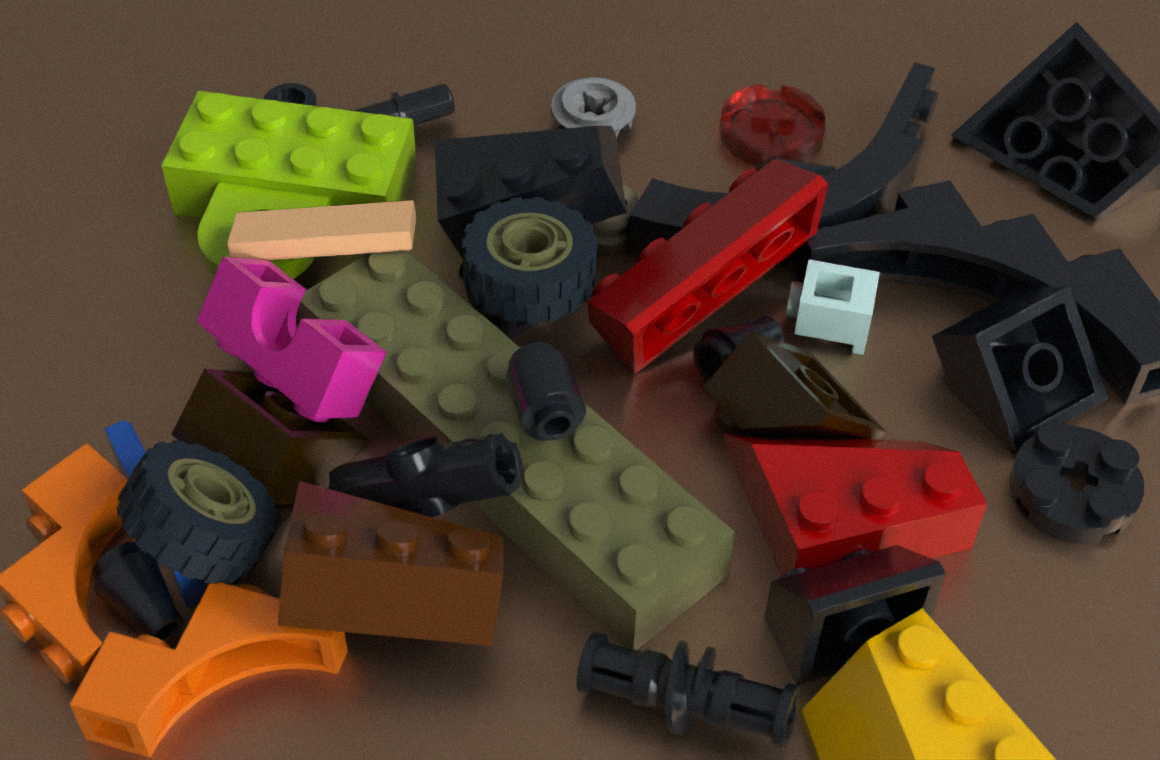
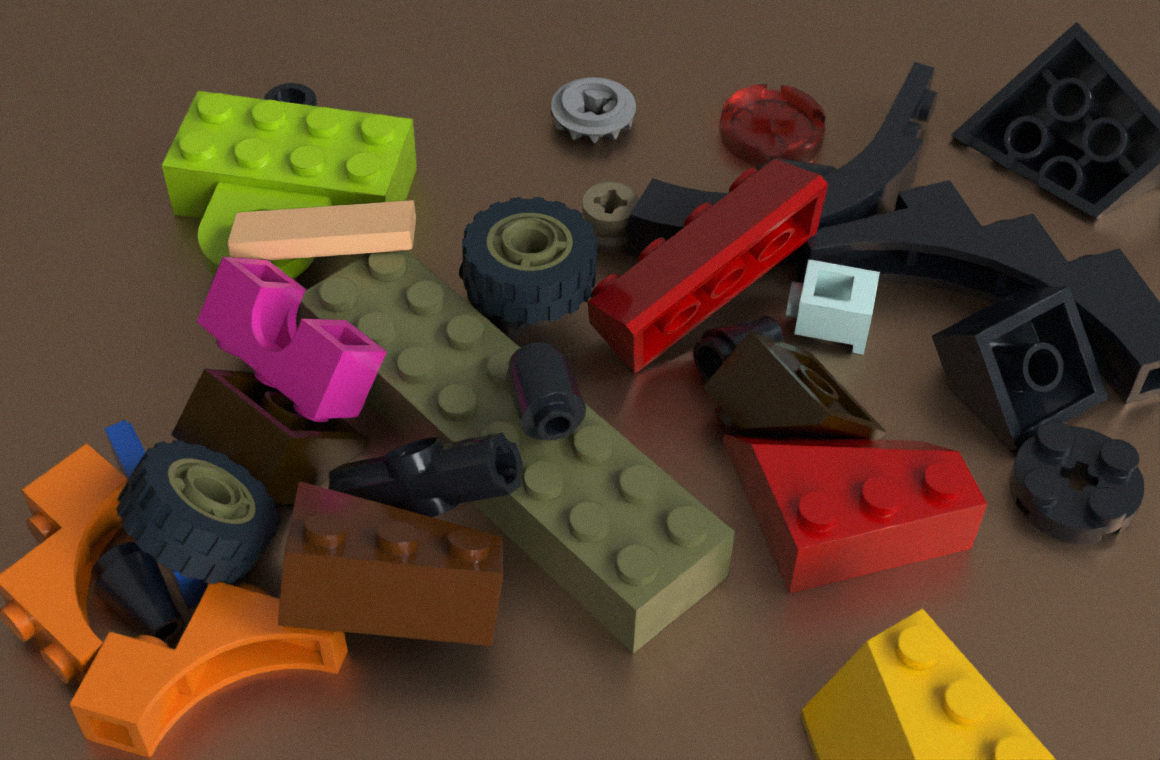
black axle [349,84,455,126] -> none
black wedge [435,125,627,259] -> none
black piece [577,632,800,749] -> none
black slope [764,545,946,685] -> none

